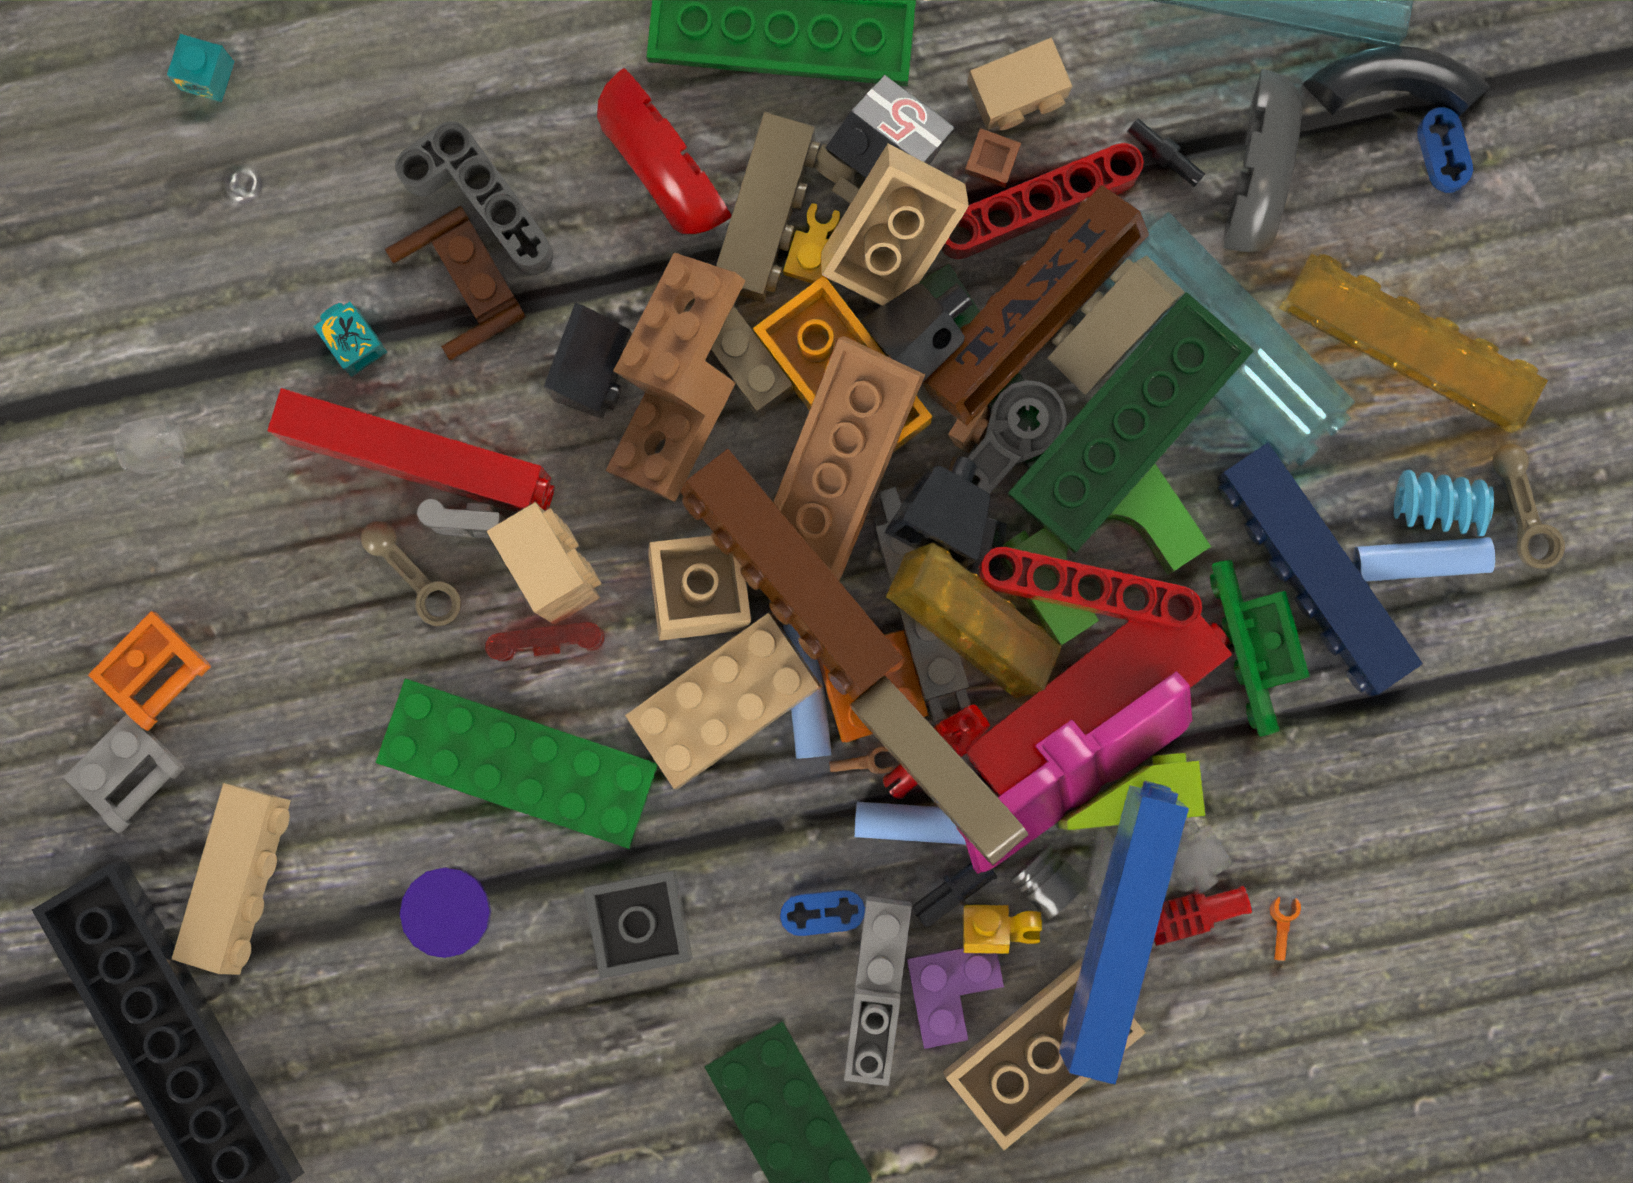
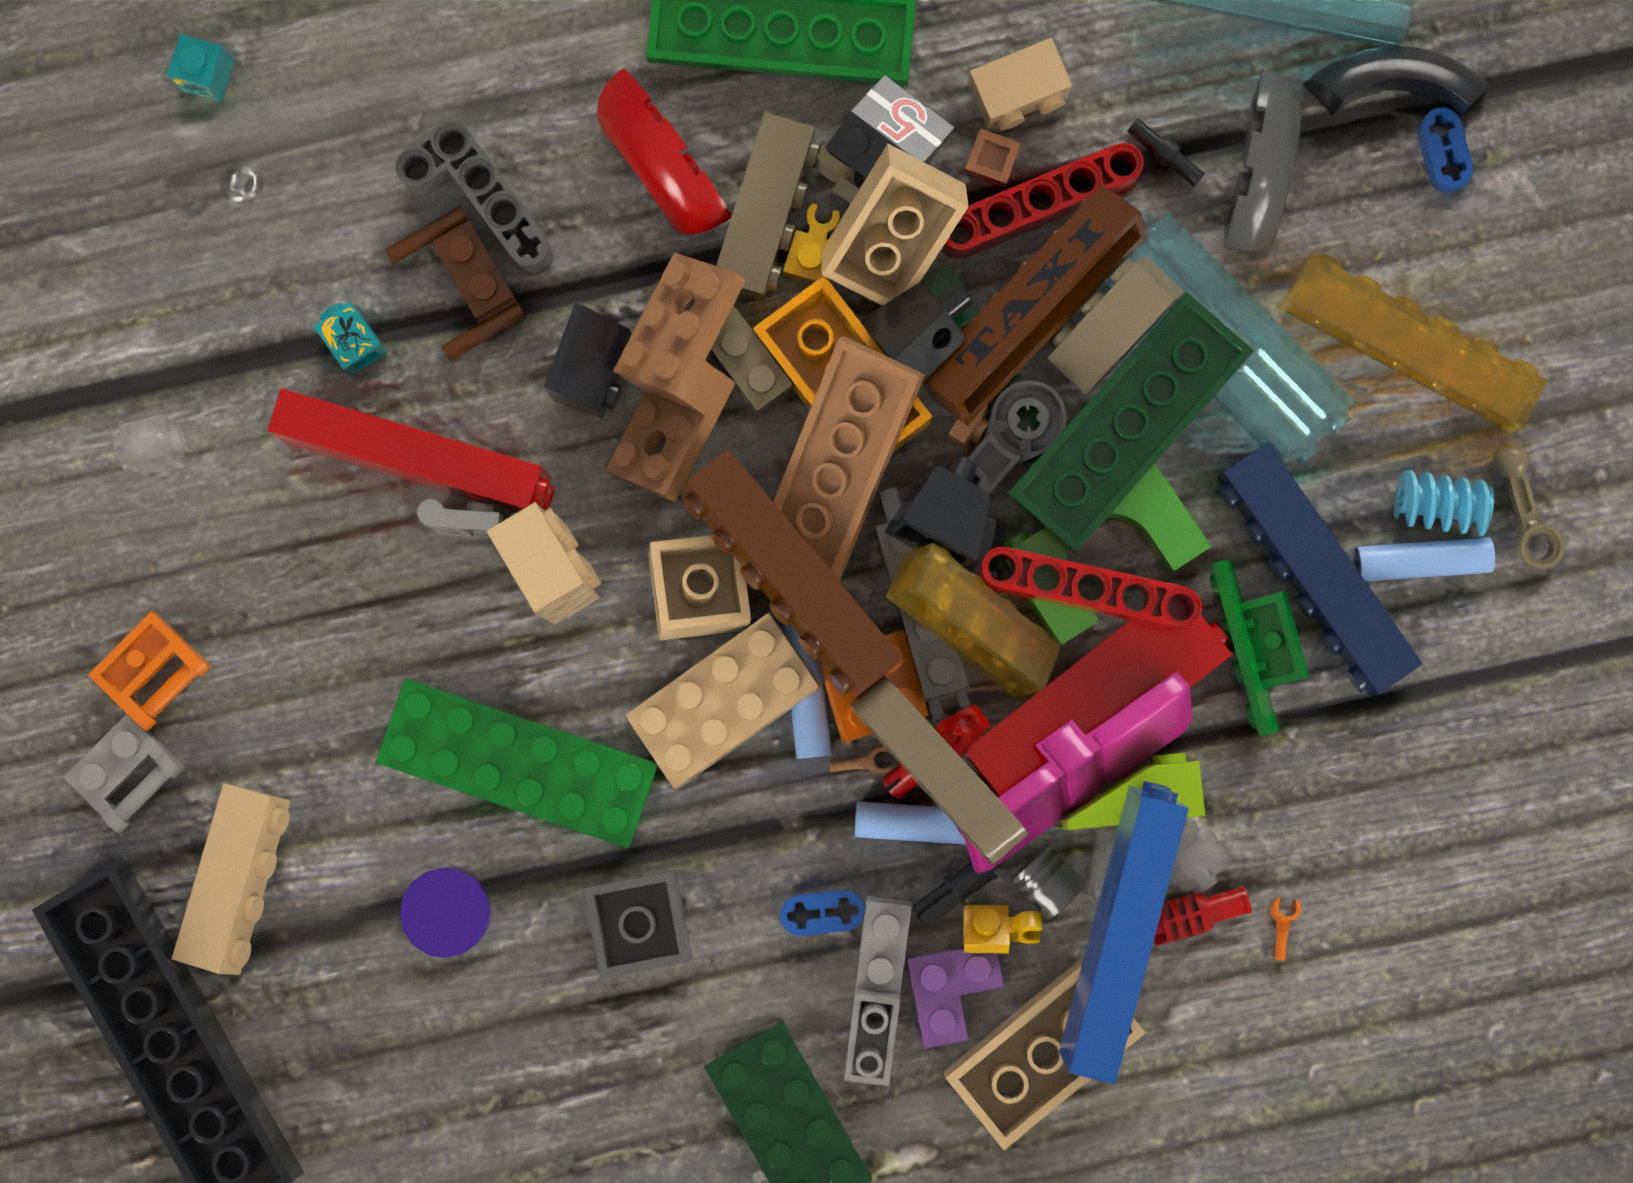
dark tan piece [361,521,461,626] -> none
clear red plate [485,622,605,662] -> none

